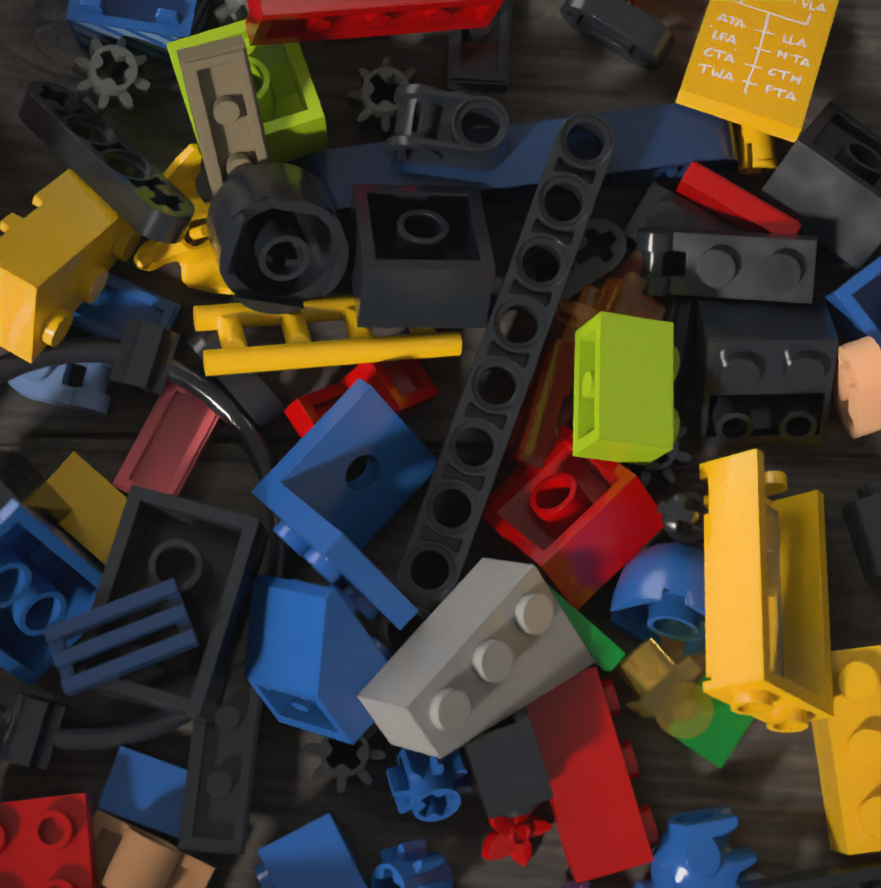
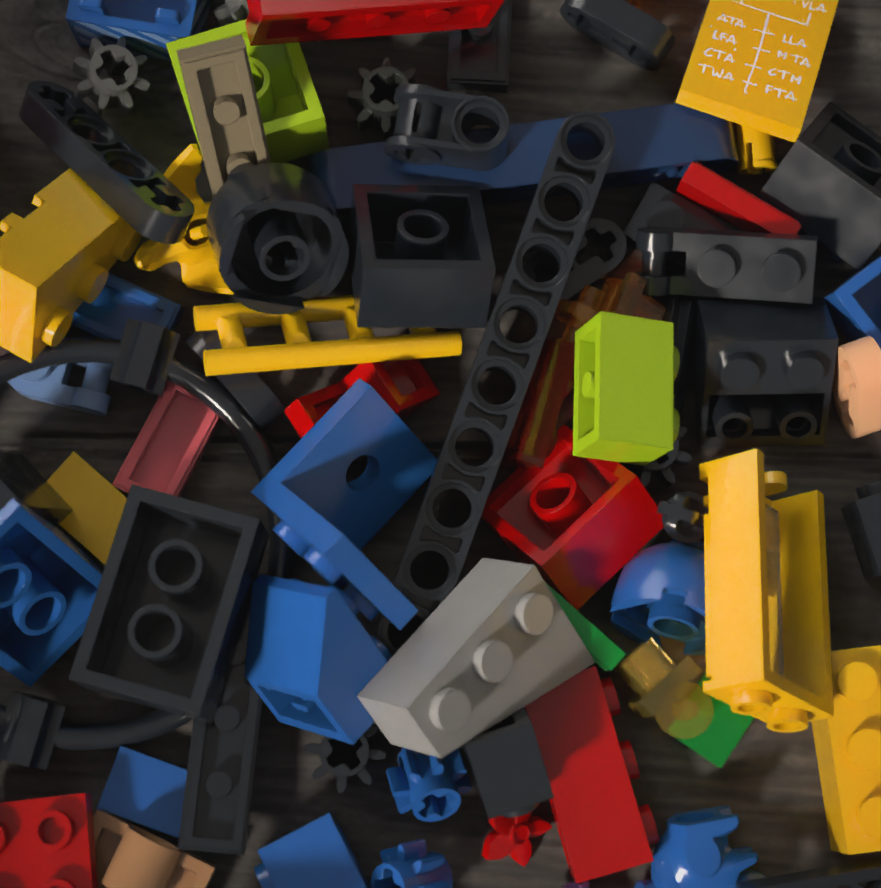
dark blue tile [43,578,200,696] -> none

